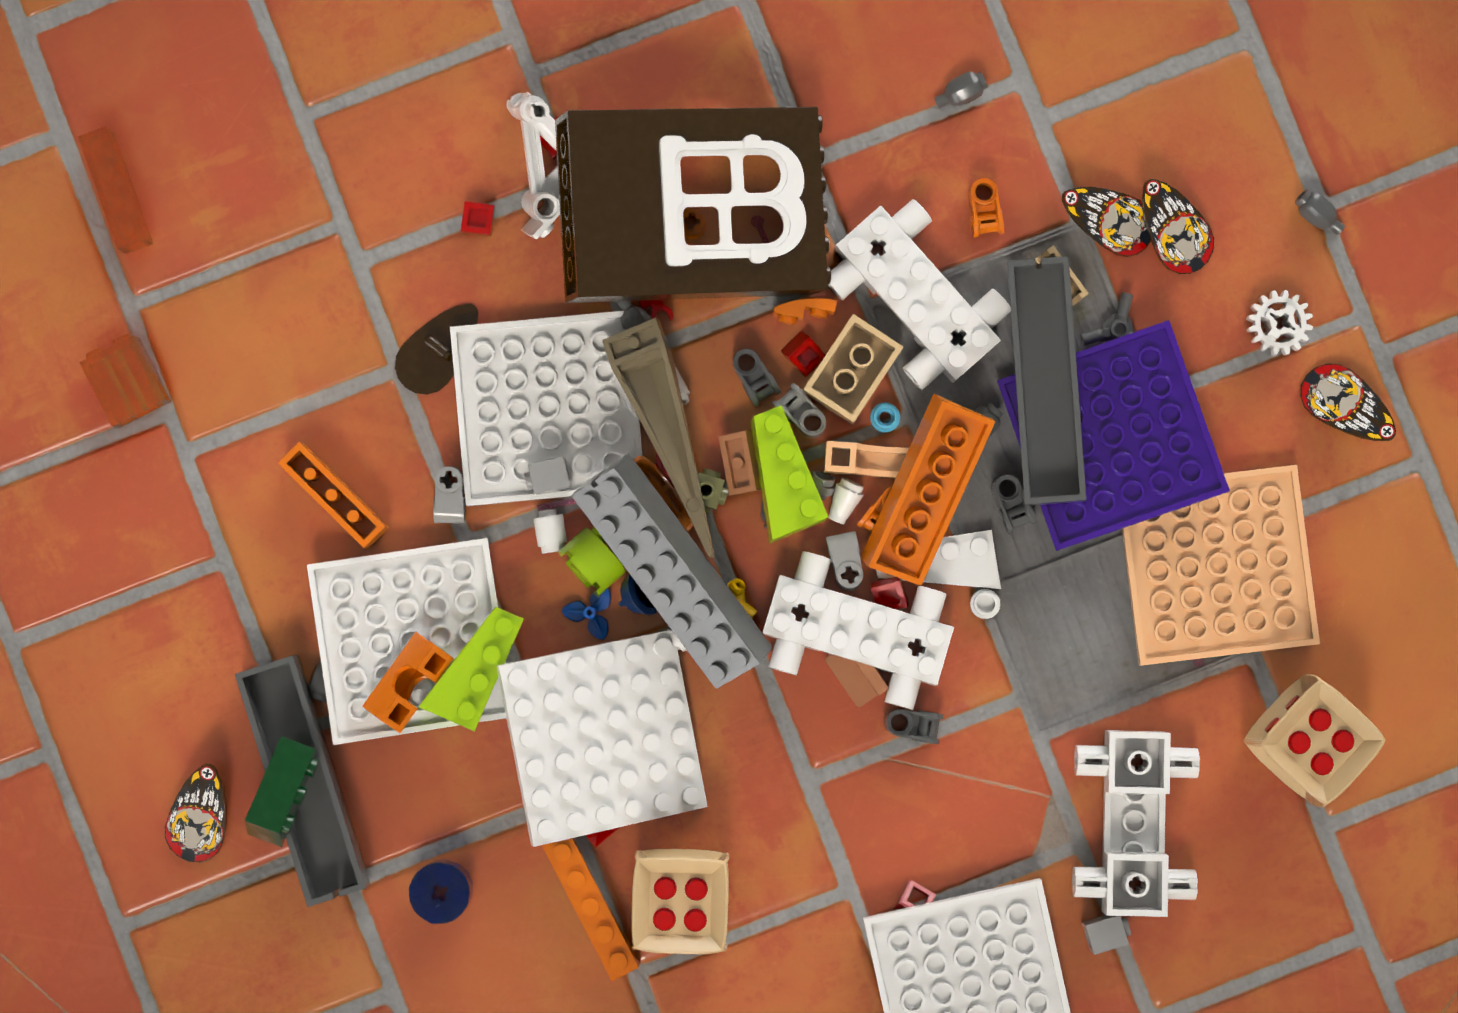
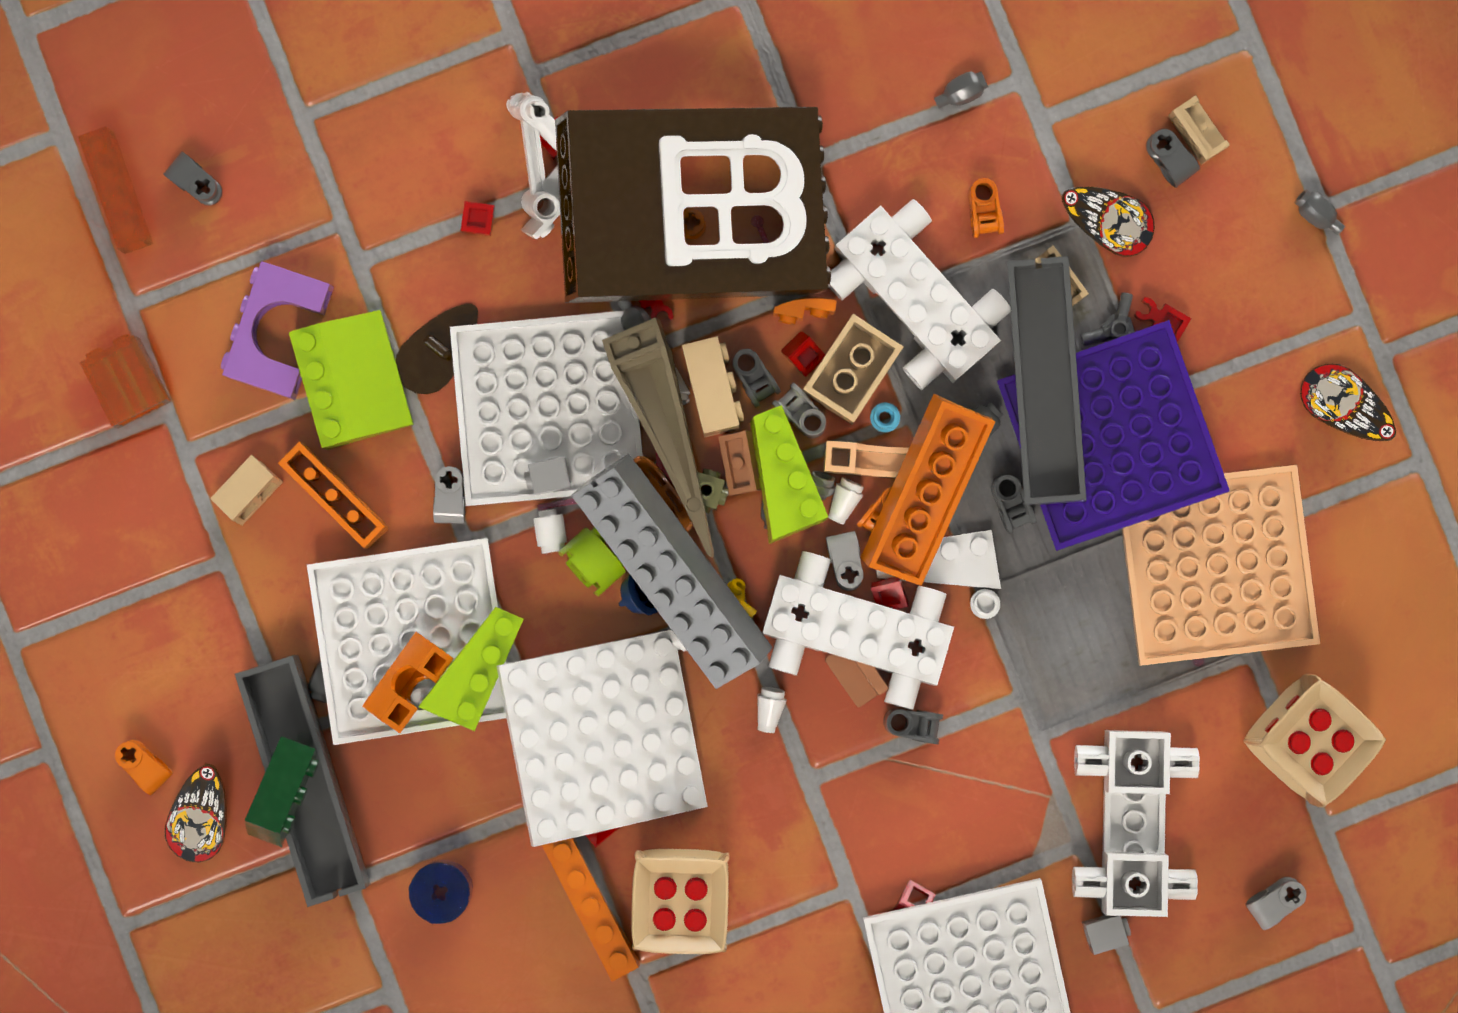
blue plant [562,588,611,640] -> none
shield [1142,179,1214,274] -> none
white gear [1246,290,1313,356] -> none
none -> orange piece [115,740,173,796]
none -> dark grey piece [163,151,223,206]
none -> tan hinge [210,455,283,525]
none -> medium lavender arch [221,261,334,400]
none -> lime slope [289,310,414,450]
none -> tan brick [682,336,744,438]
none -> white cone [757,687,787,733]
none -> red plate [1134,297,1192,342]
none -> dark grey piece [1146,129,1200,188]
none -> tan hinge [1168,96,1230,165]
none -> light grey piece [1245,877,1306,930]

